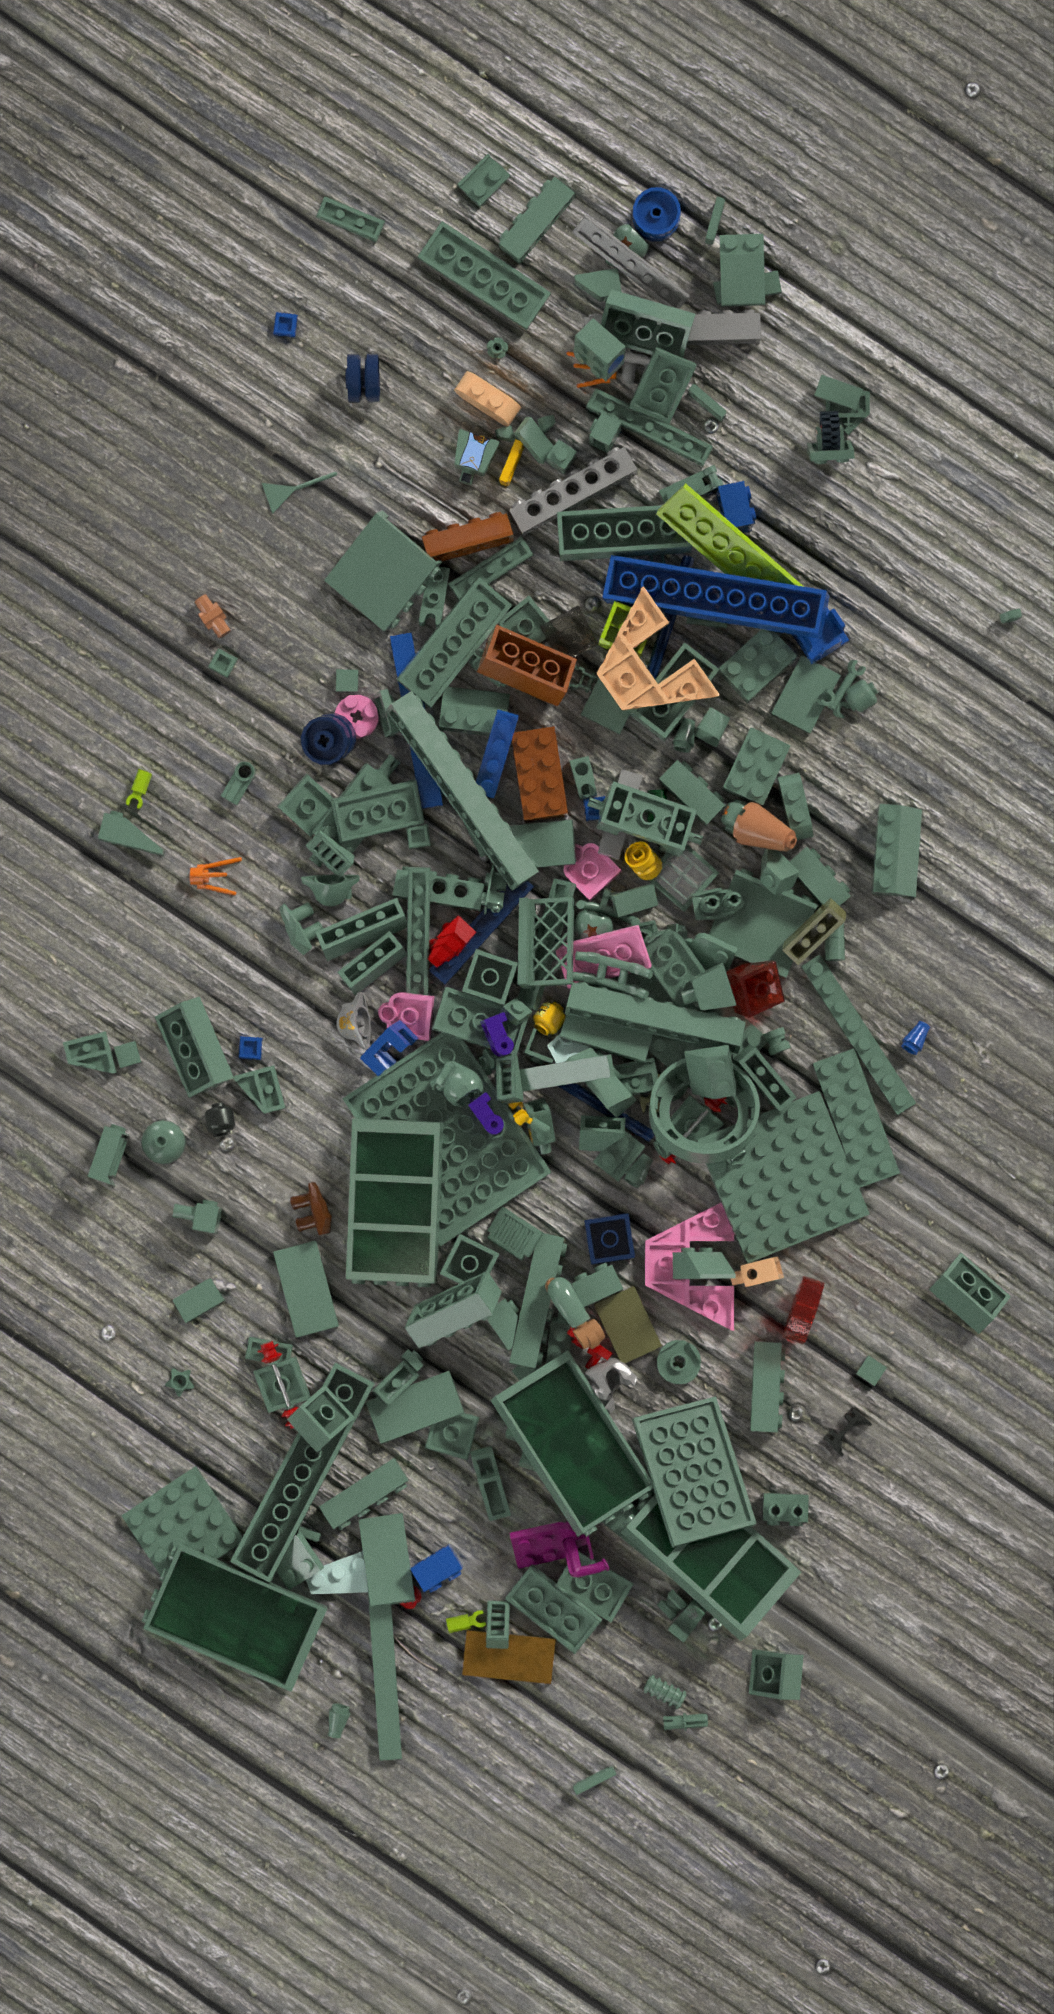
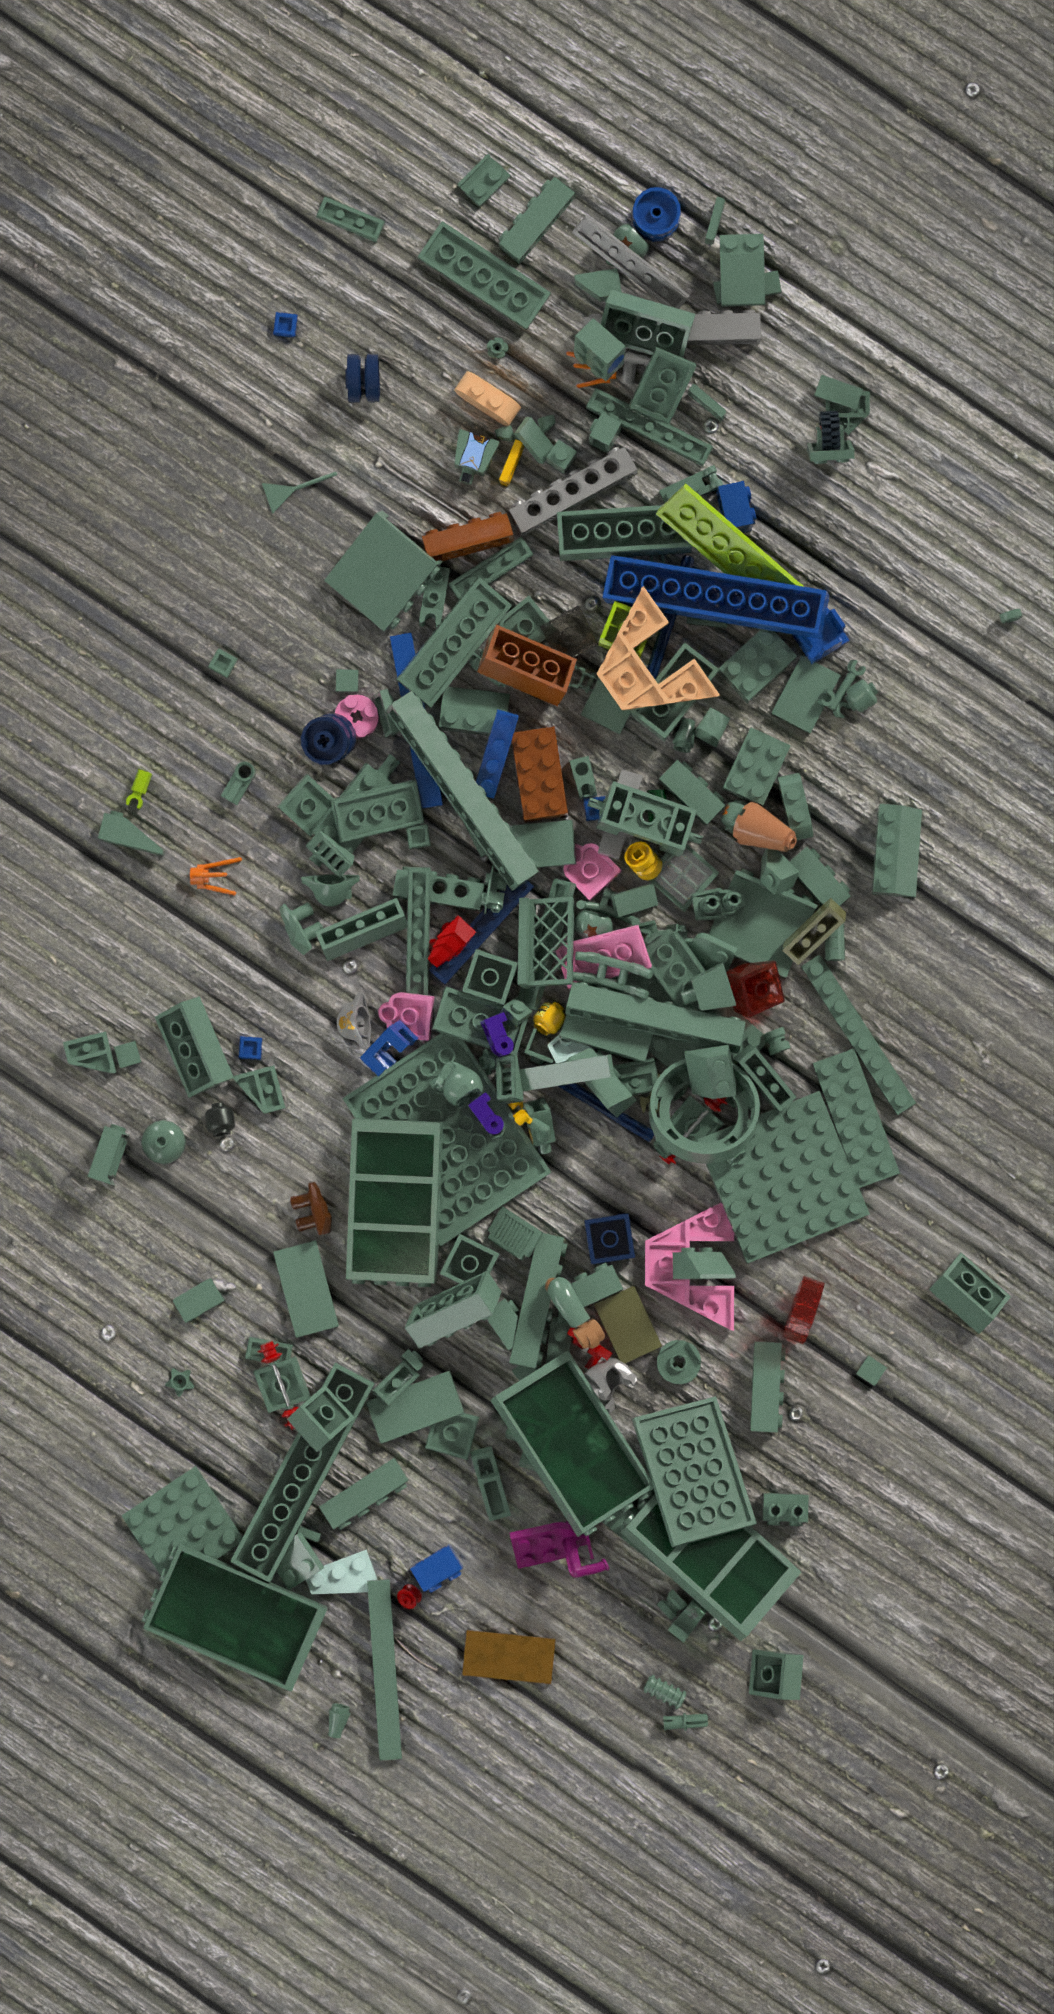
sand green brick [172,1200,222,1234] -> none
nougat axle [194,594,231,639] -> none
sand green brick [338,931,407,996] -> none
sand green tile [358,1513,415,1608] -> none
lime bar [446,1610,486,1634] -> none
sand green slope [486,1601,510,1649] -> none
sand green tile [505,1564,602,1654] -> none
sand green plate [557,1551,634,1622] -> none
sand green tile [573,1765,617,1795] -> none
sand green slope [579,1115,626,1151] -> none
sand green plate [593,1131,646,1182] -> none
sand green cone [624,1154,653,1188] -> none
light nougat torso [731,1256,784,1287] -> none
pearl dark grey piece [824,1407,872,1457] -> none
blue cone [901,1021,930,1055] -> none

